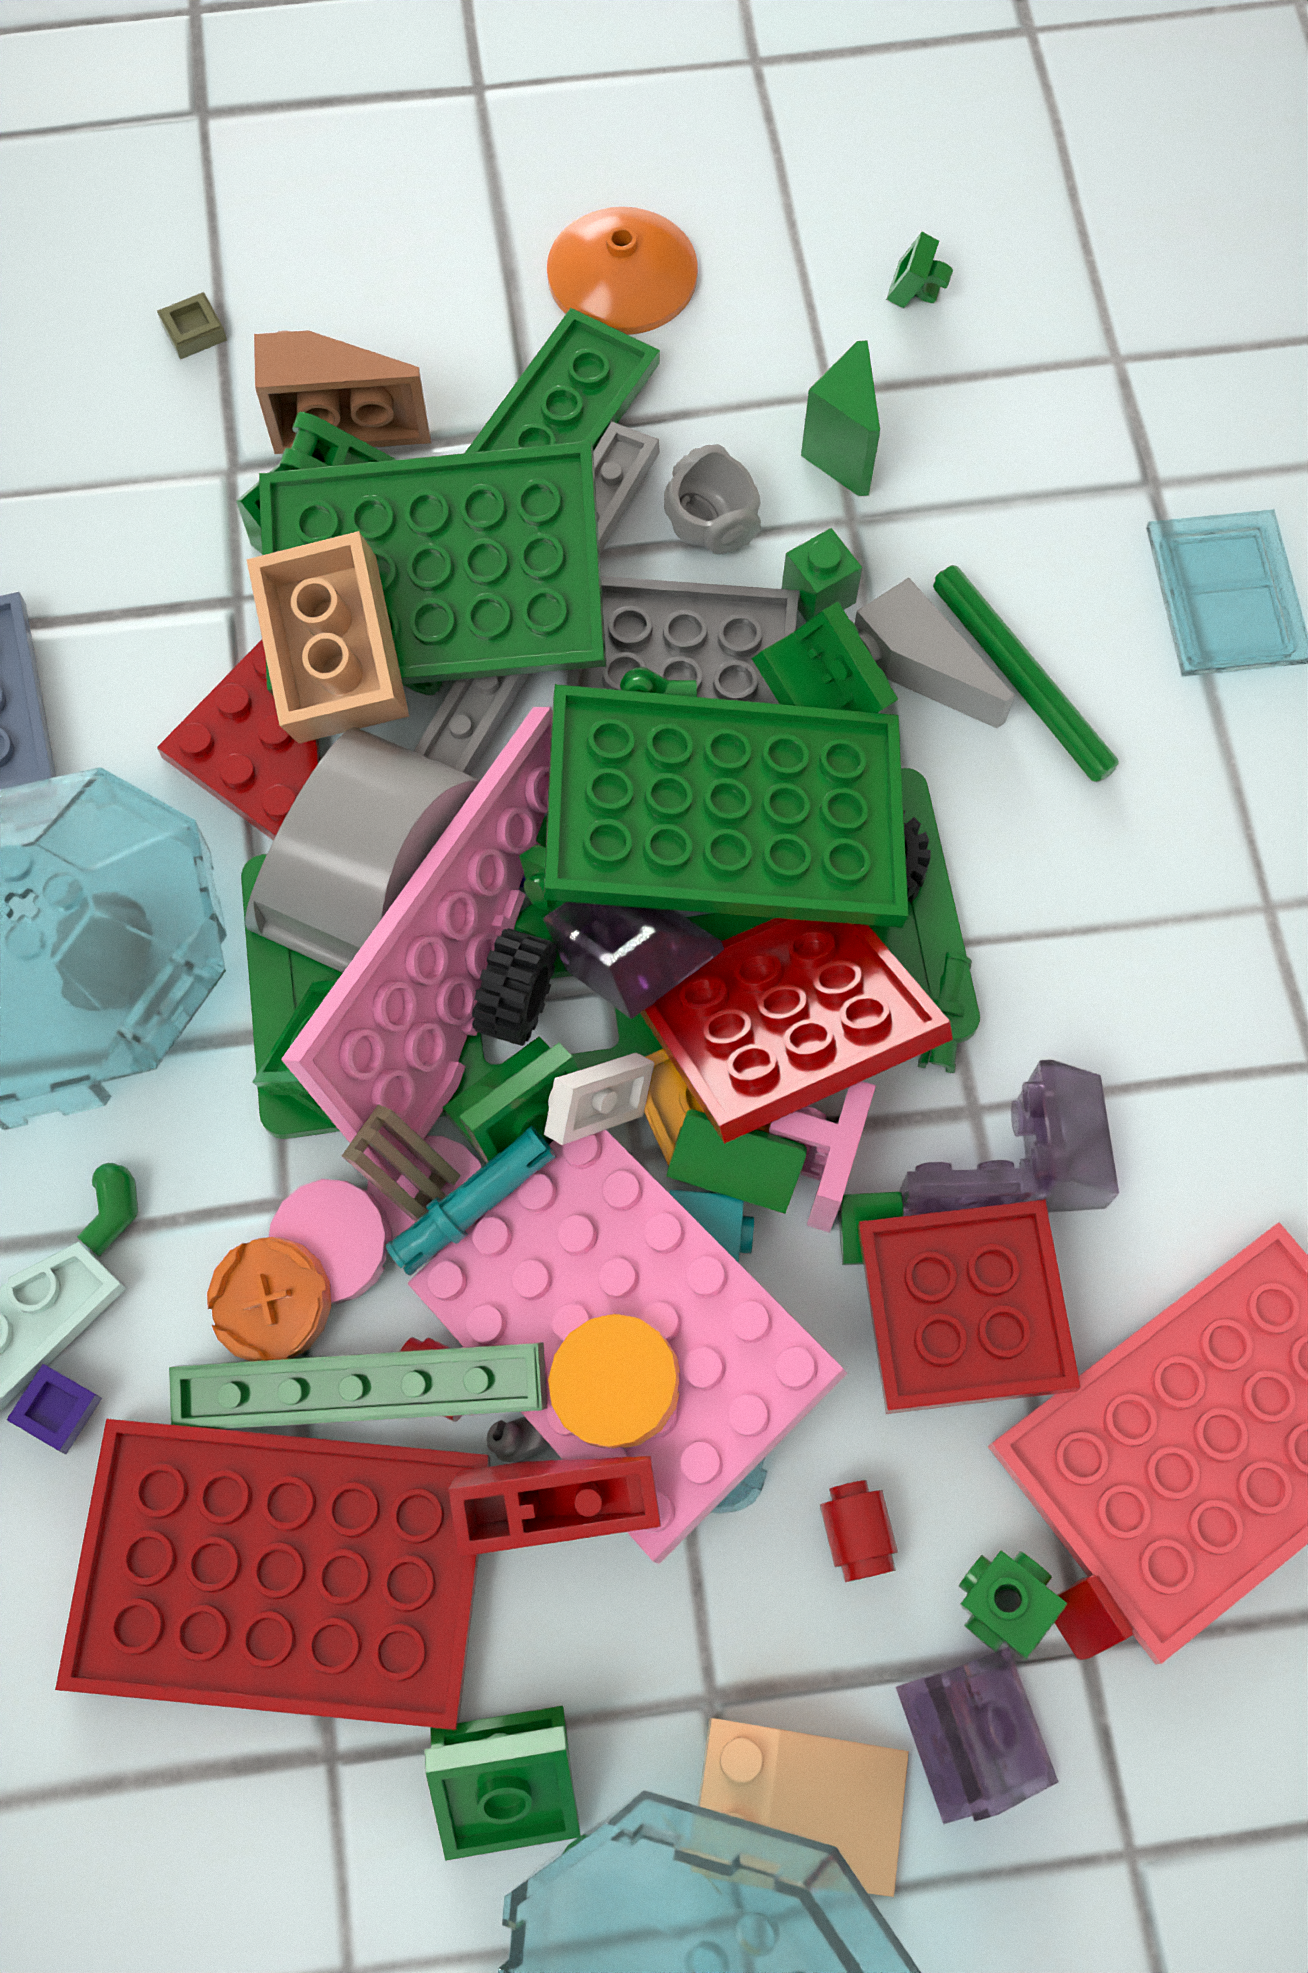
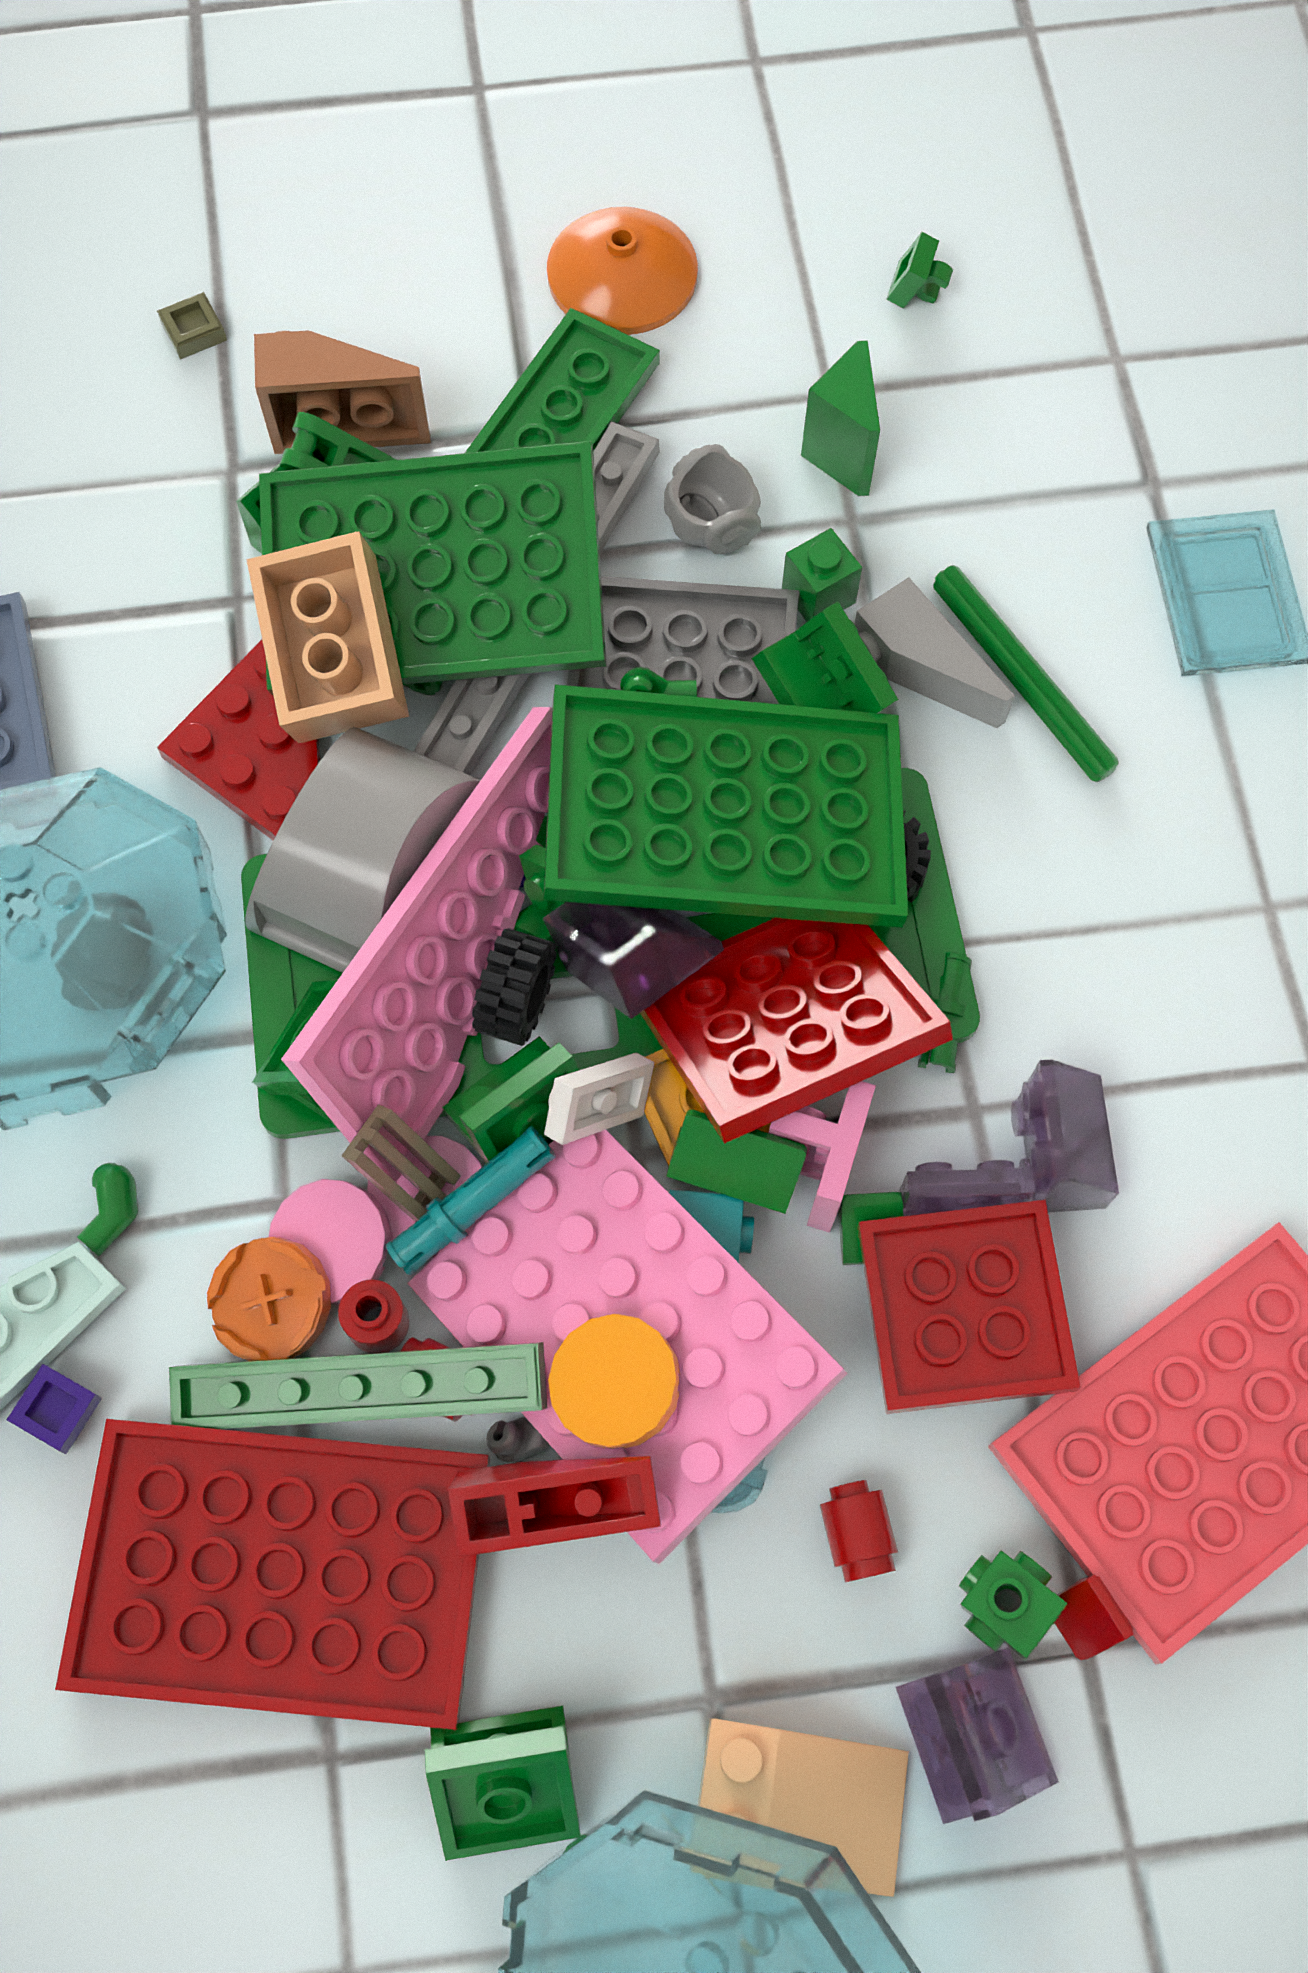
none -> red brick [338,1279,409,1353]

